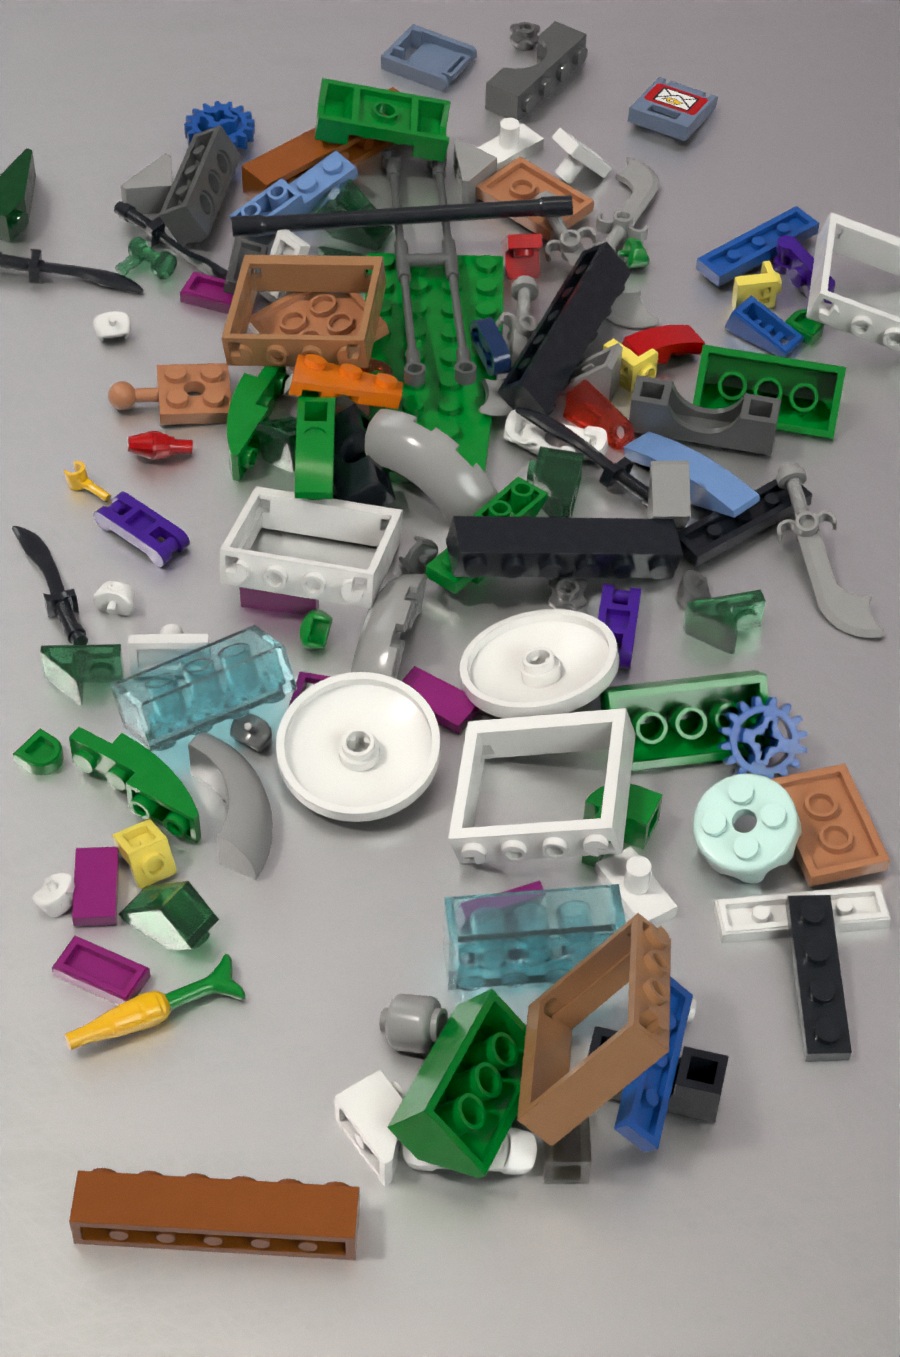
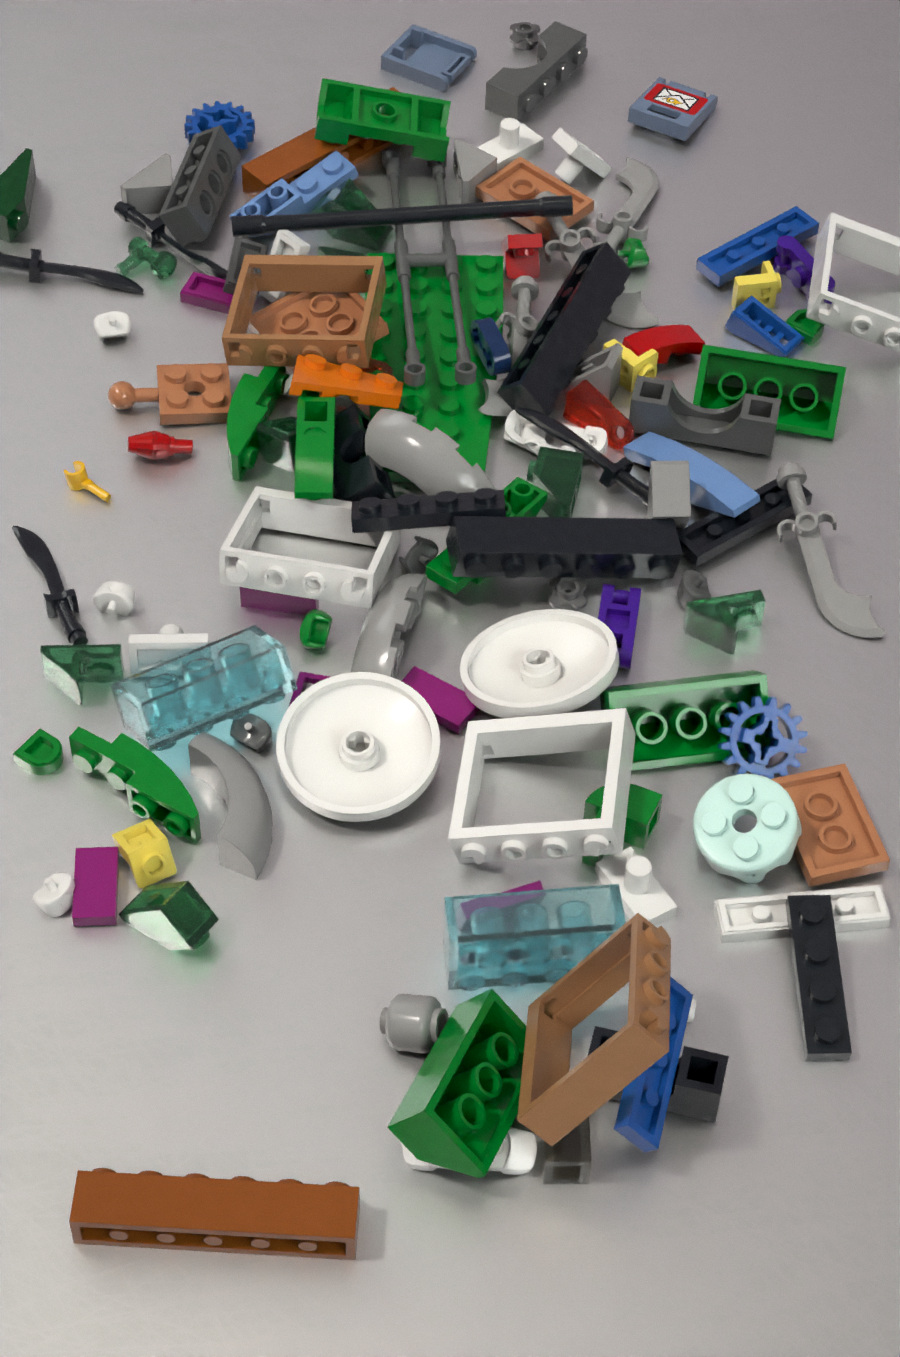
magenta tile [52,935,151,1005] -> none
yellow piece [64,954,245,1050] -> none
dark purple plate [93,491,190,567] -> none
white slope [334,1070,405,1187] -> none
none -> black plate [351,488,506,533]

